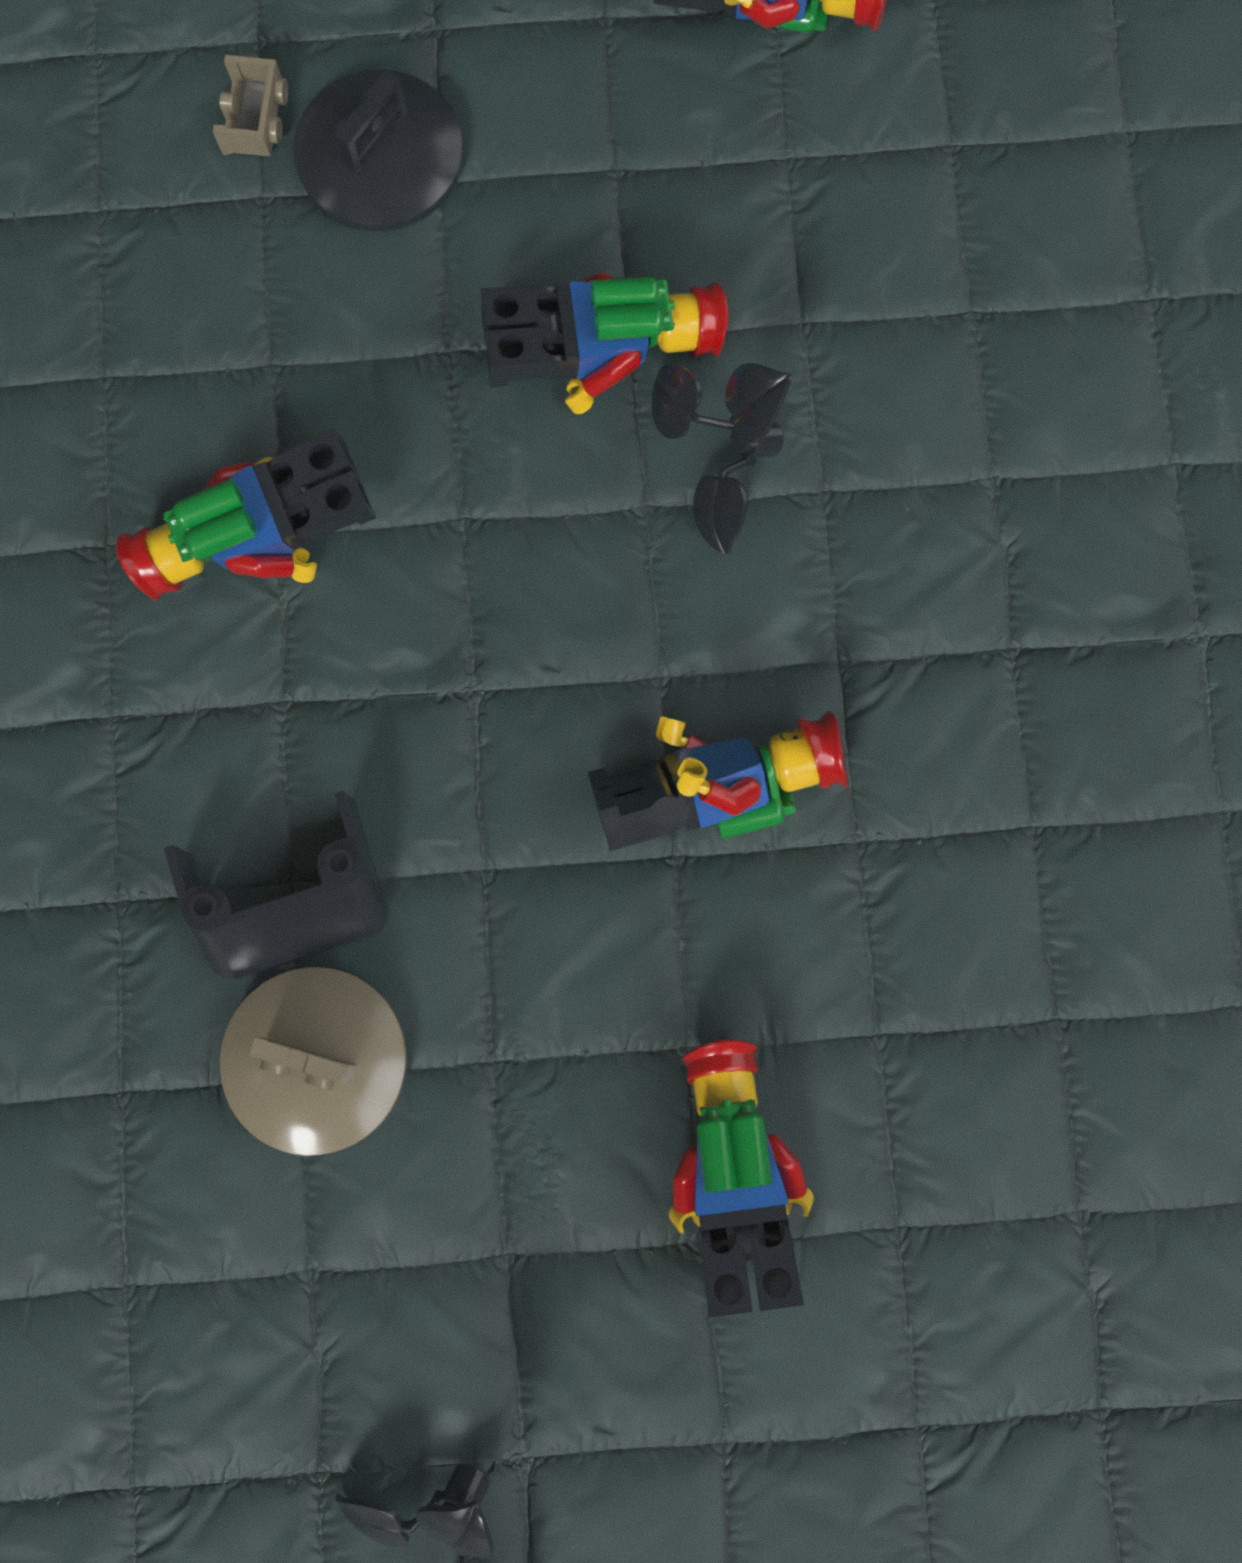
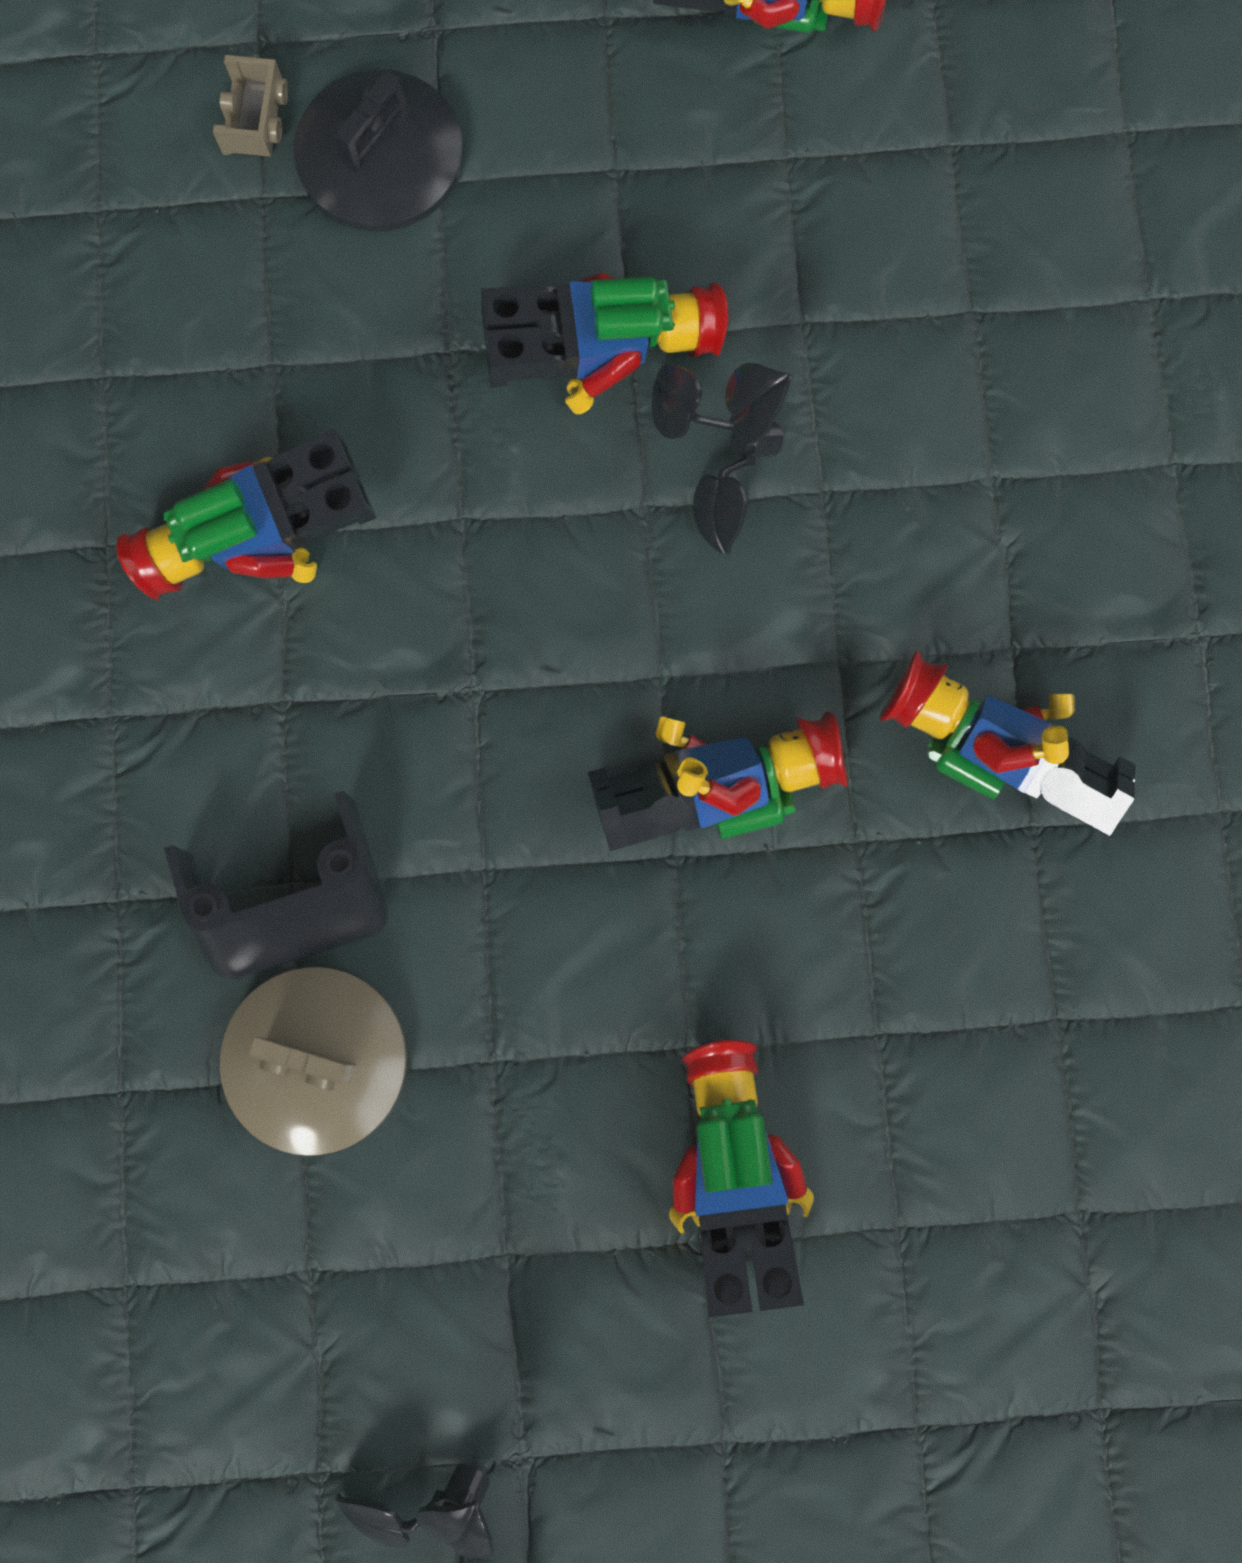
none -> piece [879,651,1136,836]

